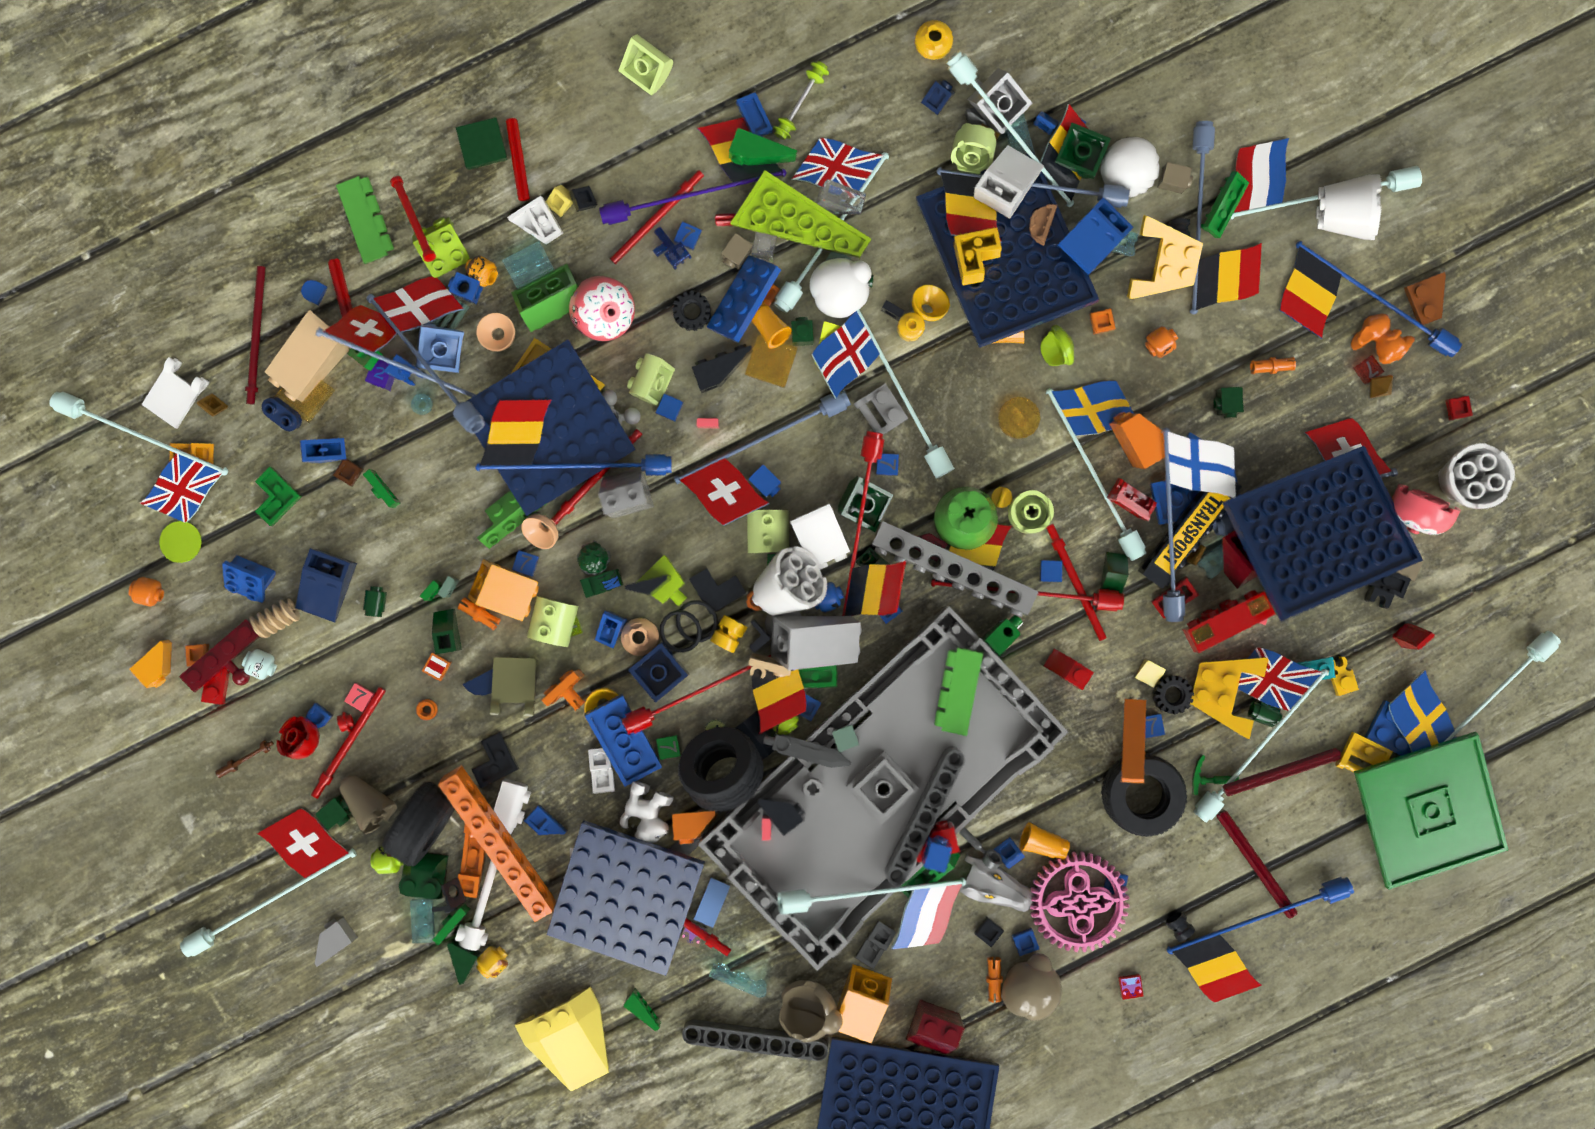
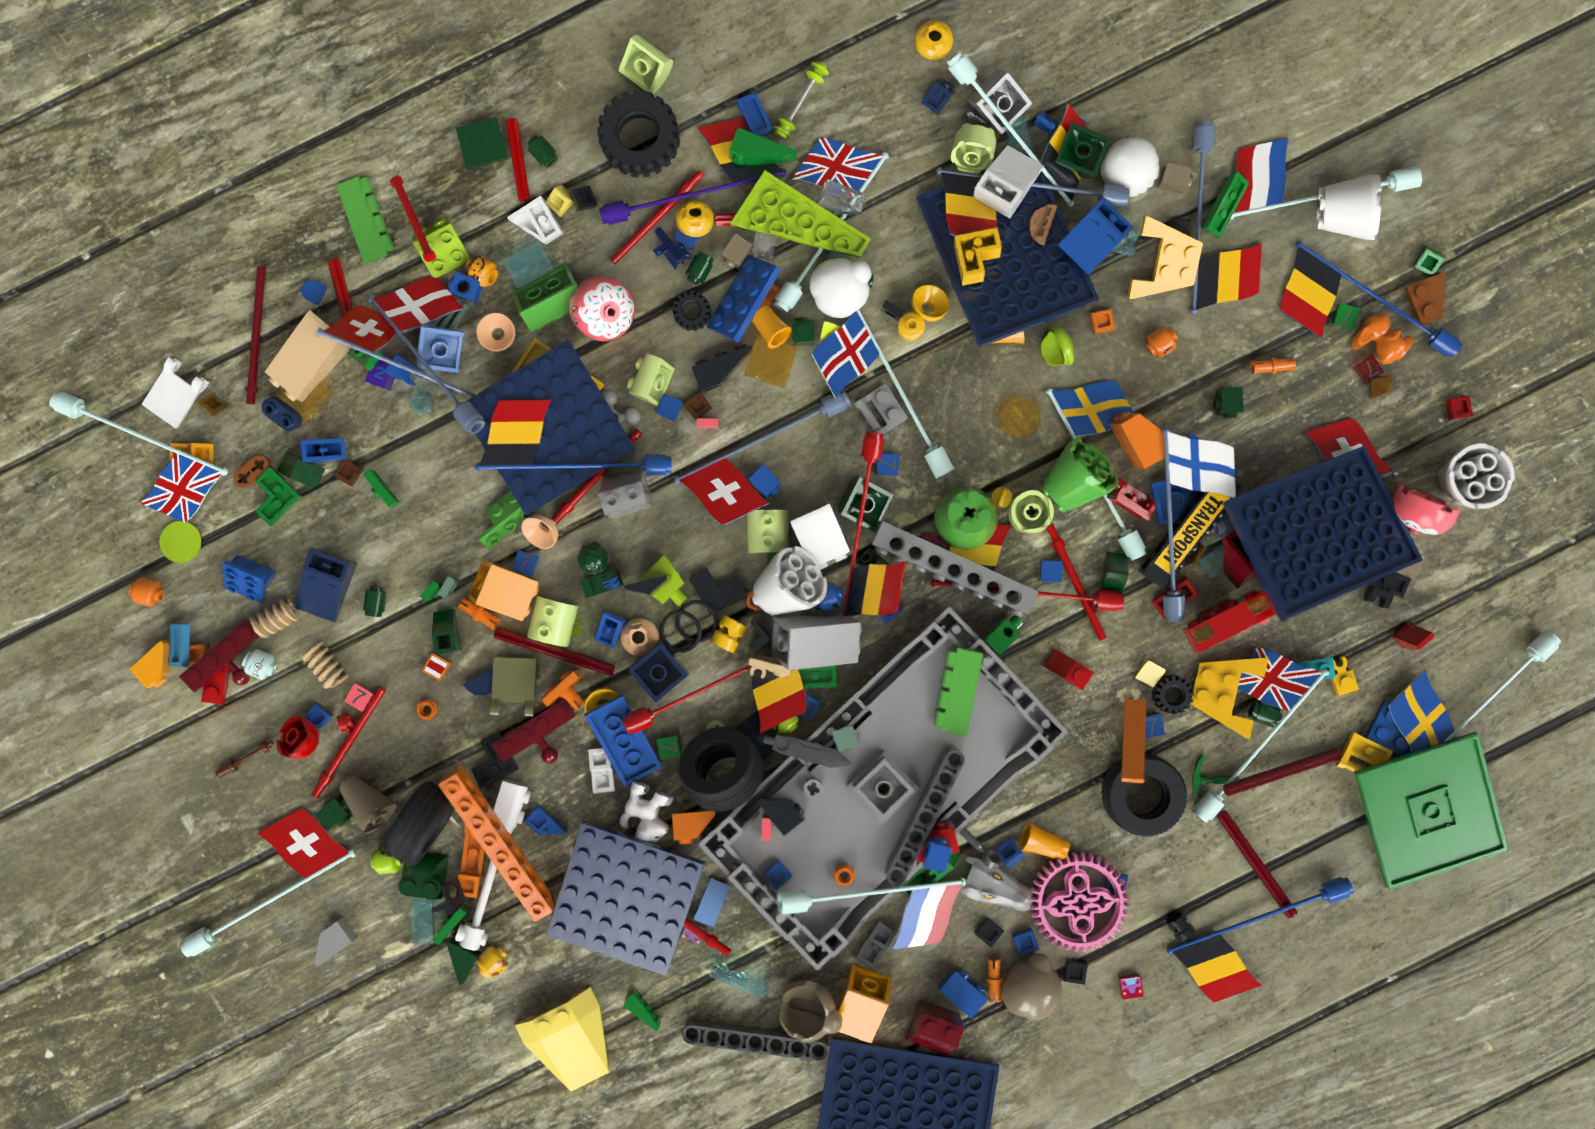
none -> dark azure tile [169,624,190,667]
none -> dark orange beam [233,455,272,488]
none -> dark green slope [277,452,325,488]
none -> tan piece [302,642,349,689]
none -> dark red plate [492,699,575,764]
none -> dark red axle [494,628,615,676]
none -> dark green brick [527,135,558,168]
none -> black tyre [597,90,680,178]
none -> yellow piece [676,200,714,237]
none -> reddish brown tile [683,391,712,421]
none -> dark green brick [685,252,714,285]
none -> blue tile [762,859,793,891]
none -> orange plate [833,864,855,886]
none -> blue brick [937,966,988,1019]
none -> bright green cone [1042,437,1119,512]
none -> black tile [1063,959,1088,985]
none -> green tile [1332,303,1360,330]
none -> green slope [1414,245,1445,276]

